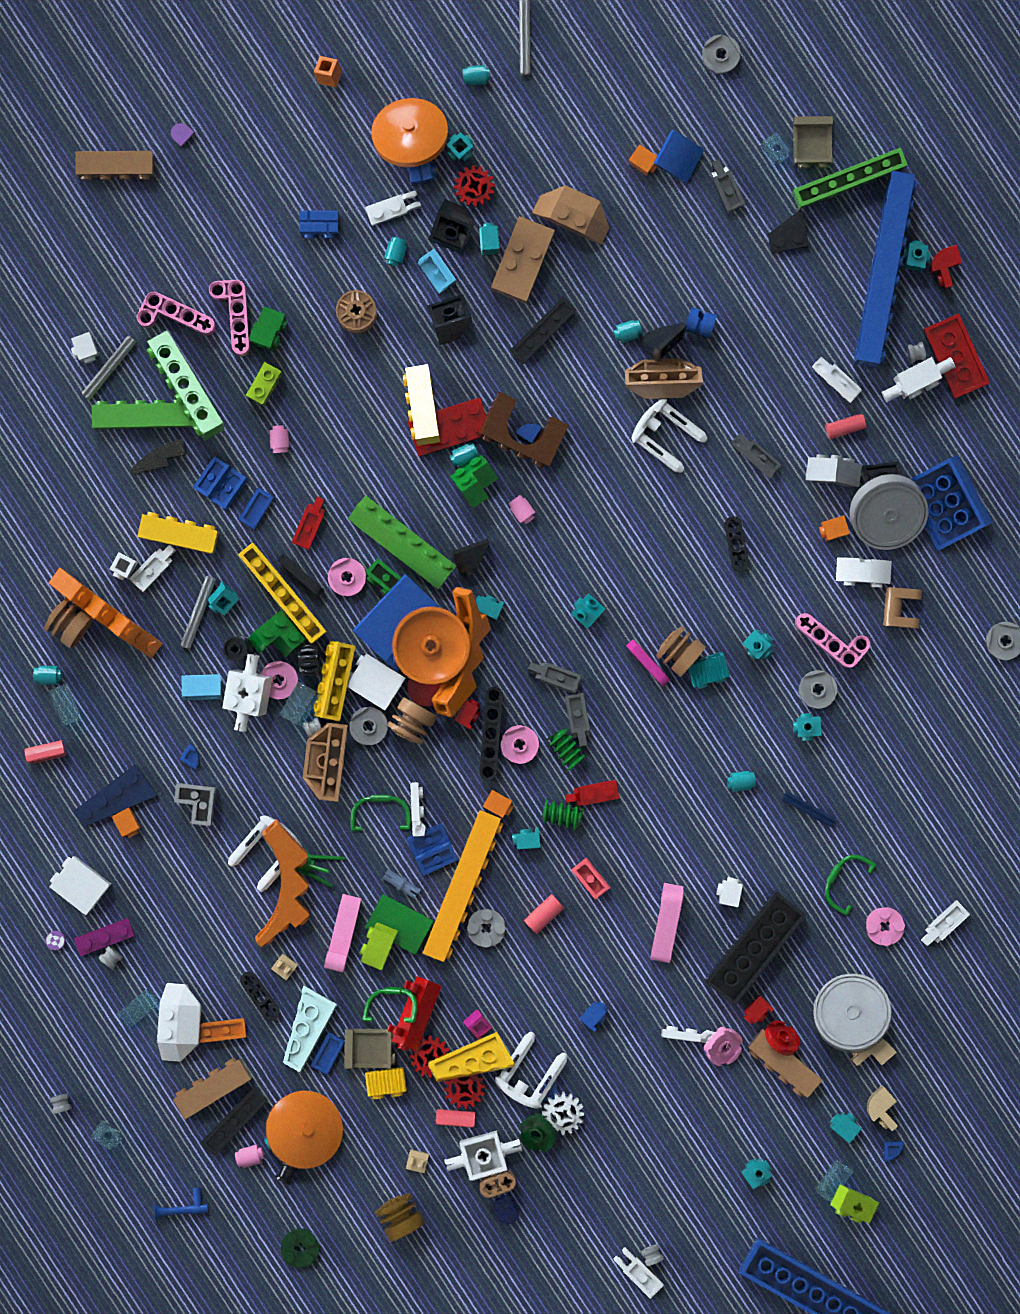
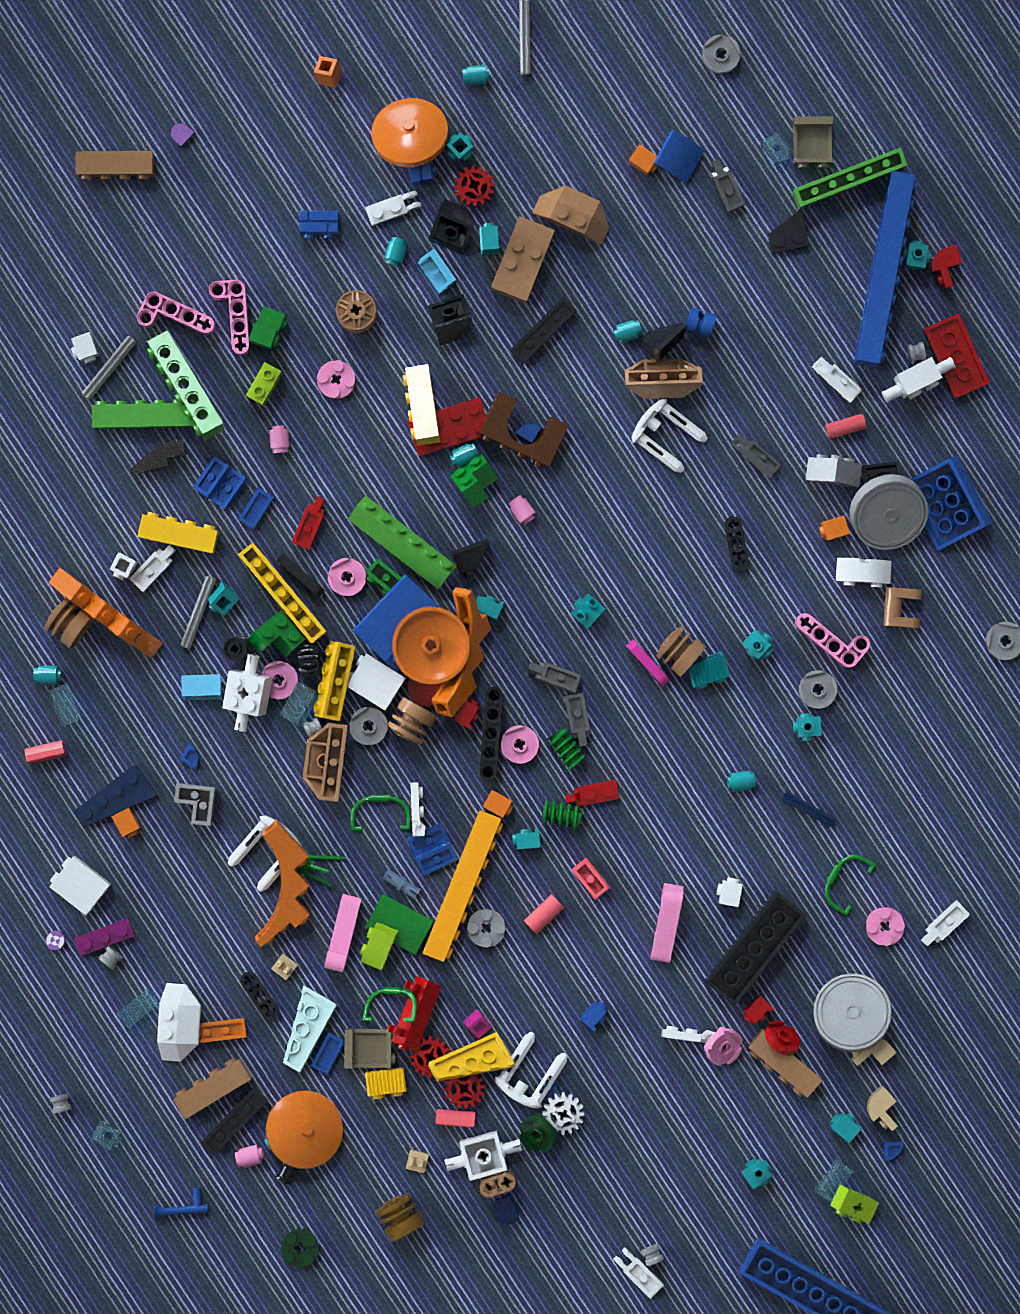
none -> bright pink plate [317,360,355,399]

